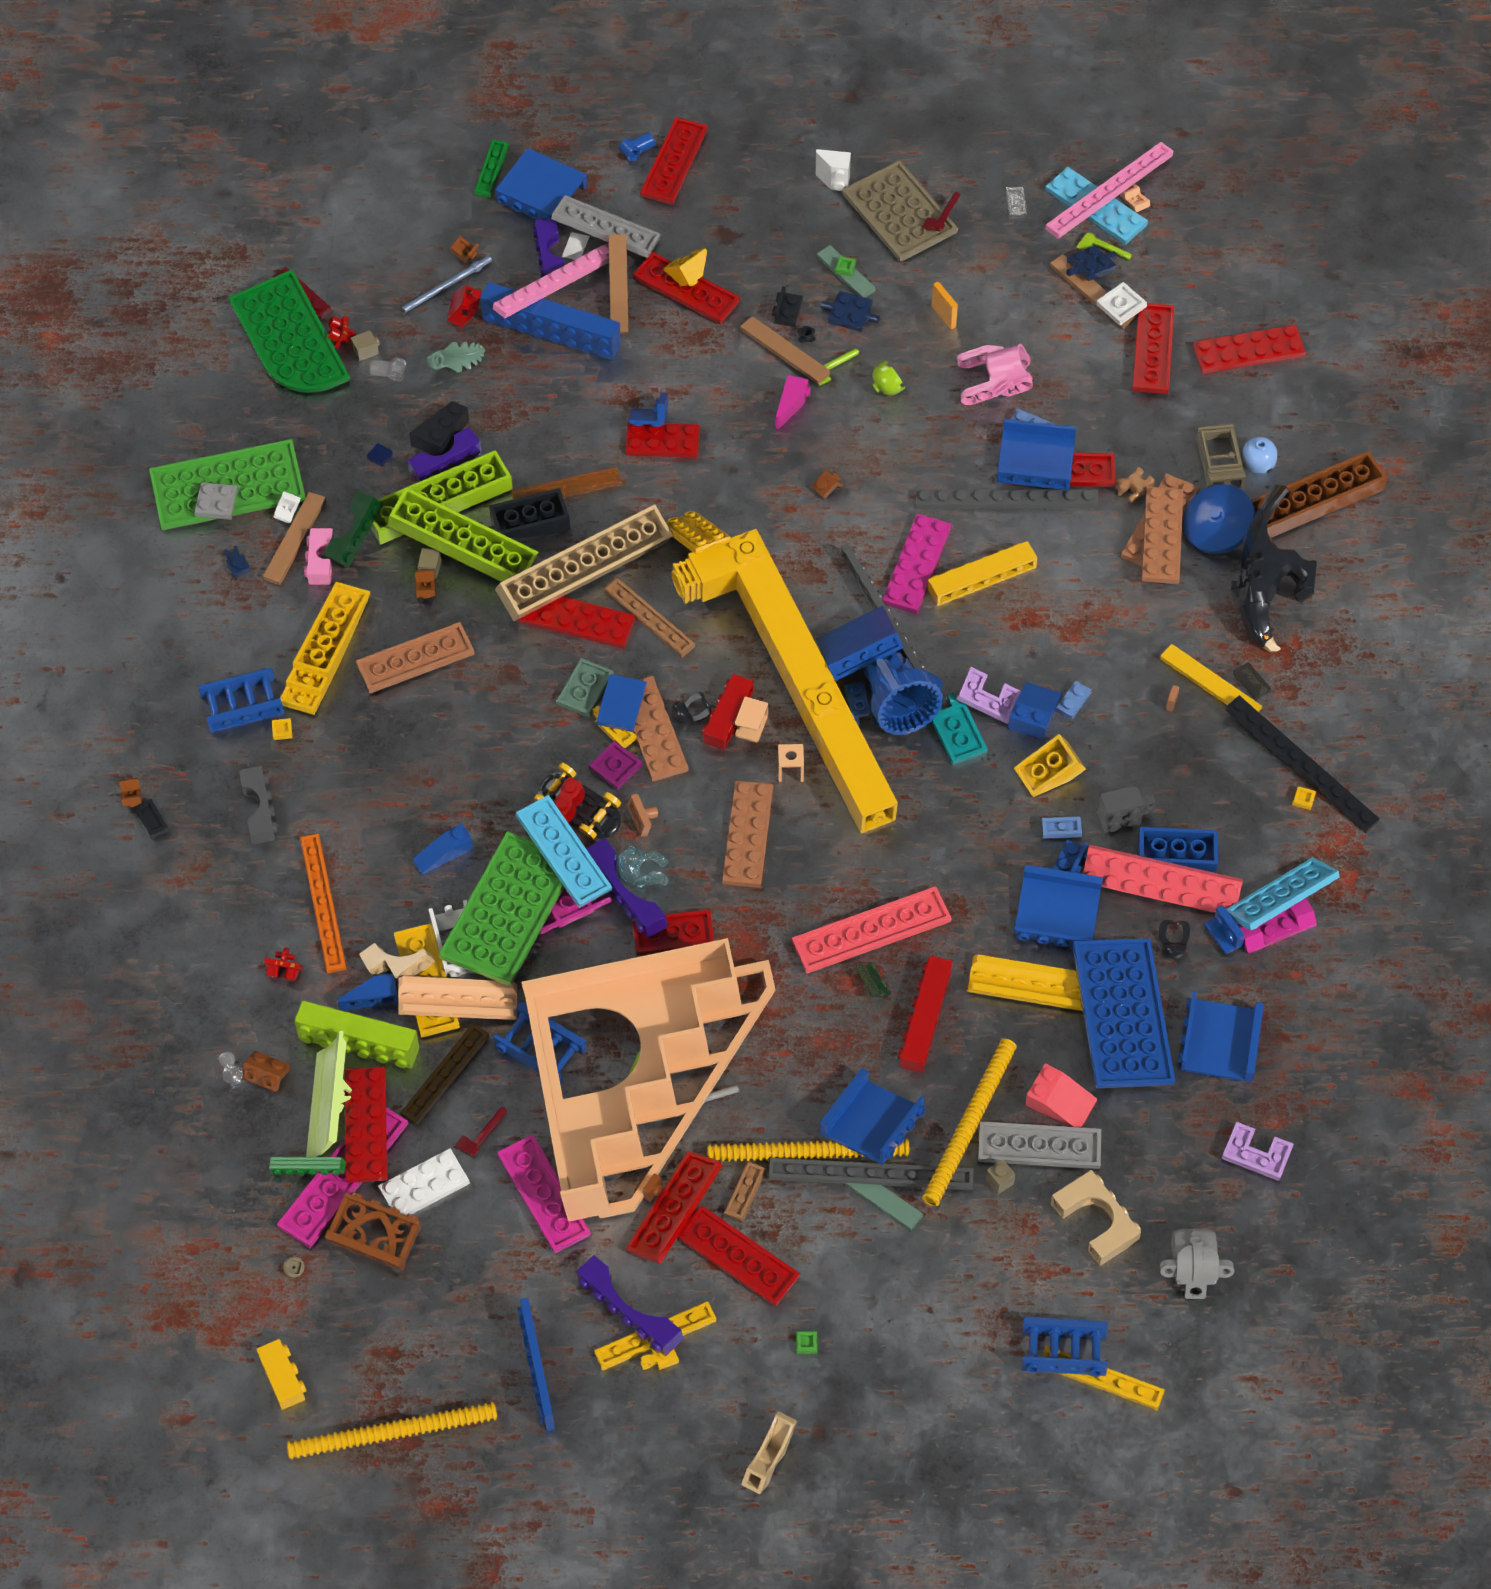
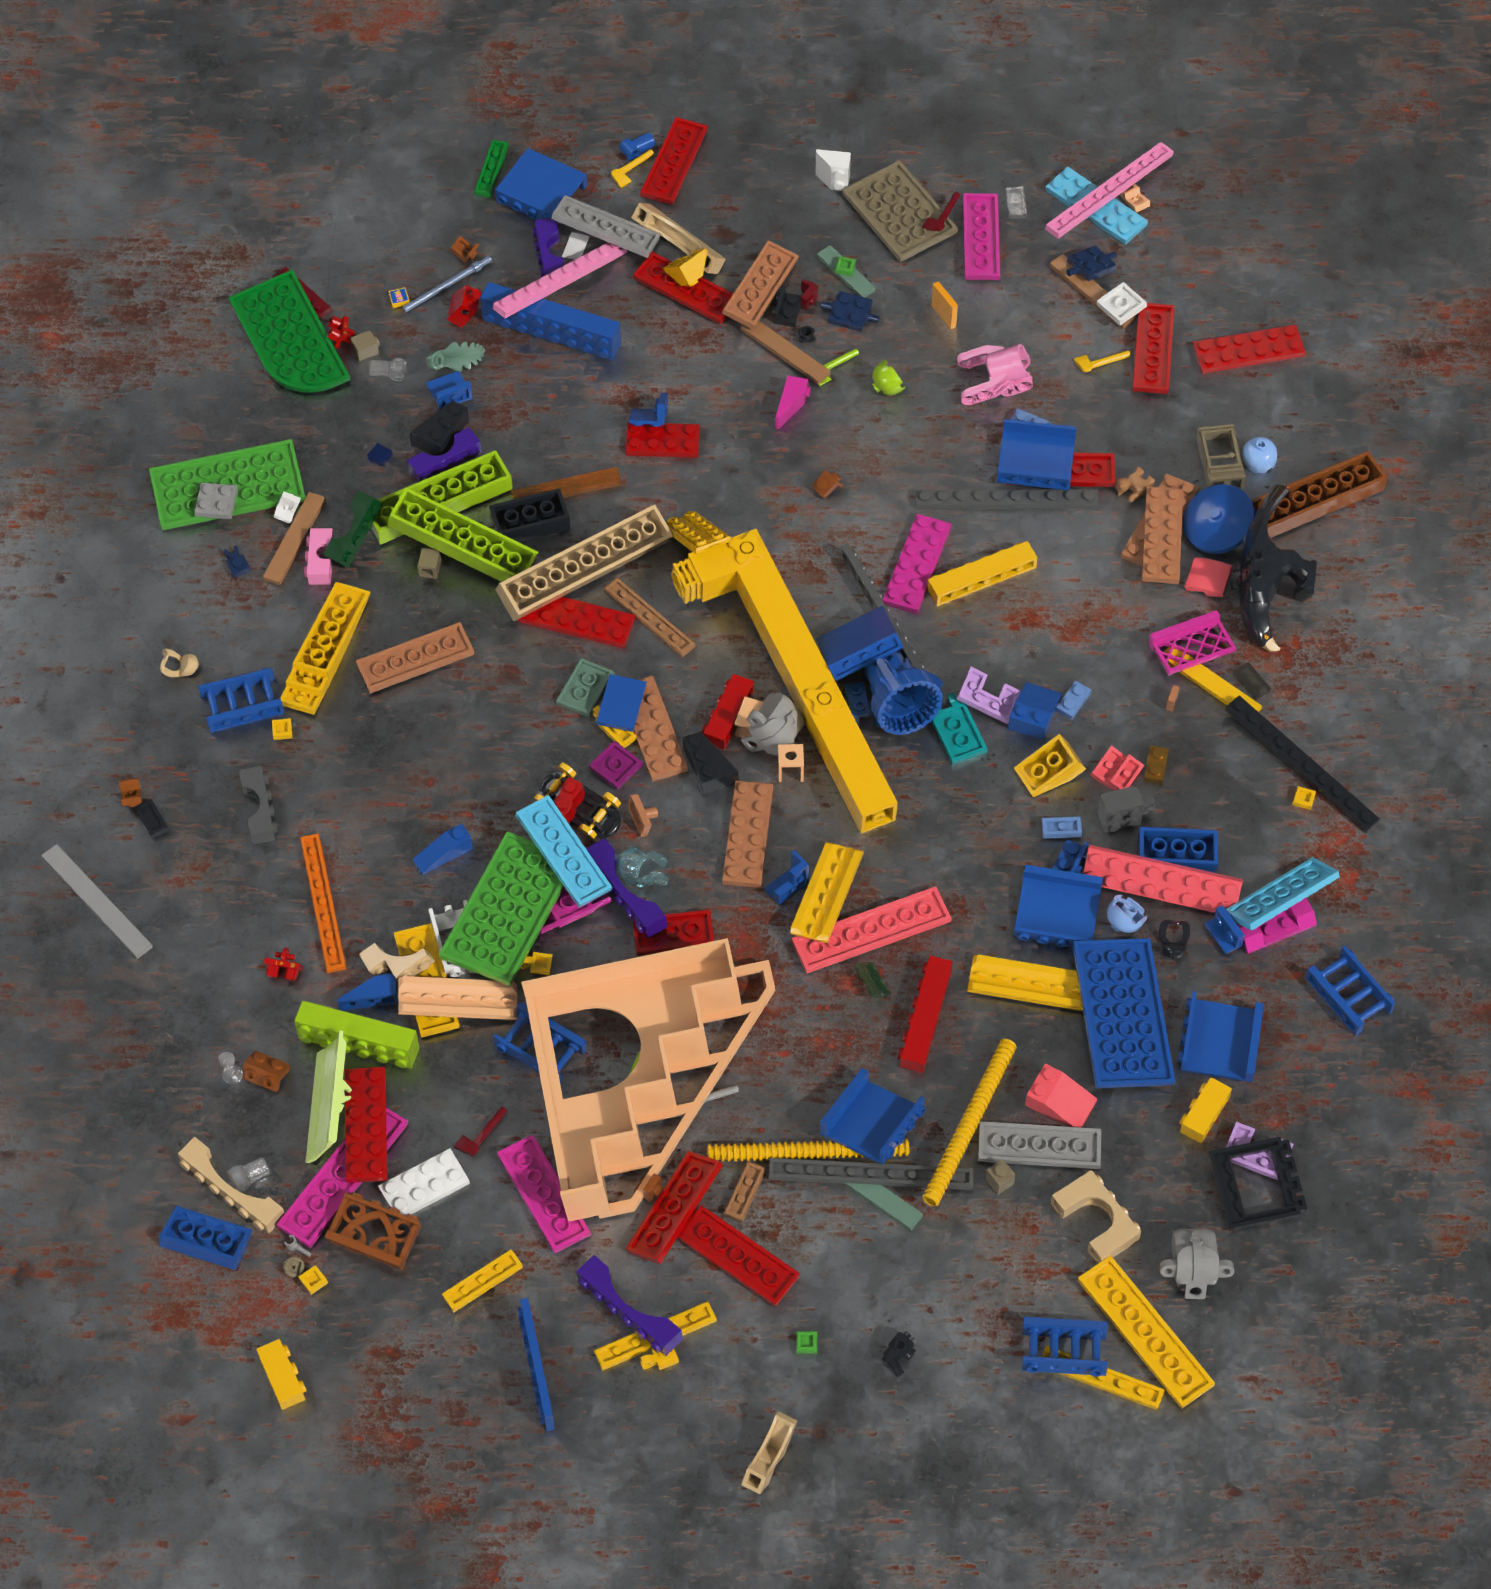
green piece [269,1157,346,1175] -> none
yellow piece [286,1401,497,1460] -> none
dark brown plate [400,1023,489,1126] -> none
dark orange bracket [415,569,435,598] -> none
medium nougat tile [609,234,629,334] -> none
black piece [671,691,711,723] -> none
lime piece [1076,233,1132,260] -> none
none -> light grey tile [41,844,153,959]
none -> blue slope [159,1206,252,1270]
none -> tan piece [160,648,199,678]
none -> tan arch [178,1137,285,1234]
none -> clear piece [226,1157,271,1192]
none -> light grey hand [284,1235,312,1258]
none -> yellow plate [299,1265,328,1295]
none -> tile [388,287,410,308]
none -> blue bracket [426,371,473,410]
none -> yellow plate [442,1250,523,1313]
none -> yellow plate [521,952,553,975]
none -> yellow piece [611,149,654,188]
none -> tan arch [631,203,726,274]
none -> black wedge [683,731,739,795]
none -> nougat plate [722,240,799,330]
none -> light grey piece [741,692,805,760]
none -> blue panel [765,850,809,905]
none -> yellow plate [790,842,864,943]
none -> dark red bracket [801,279,818,311]
none -> black piece [882,1331,916,1377]
none -> dark pink plate [963,193,1000,280]
none -> yellow piece [1073,350,1131,372]
none -> yellow plate [1078,1255,1215,1409]
none -> coral slope [1090,745,1145,790]
none -> light blue cylinder [1107,895,1147,933]
none -> pearl gold plate [1144,745,1169,784]
none -> dark pink fence [1148,610,1236,676]
none -> yellow brick [1179,1077,1232,1144]
none -> coral slope [1185,557,1233,597]
none -> black hinge [1208,1137,1308,1231]
none -> blue fence [1305,945,1395,1036]

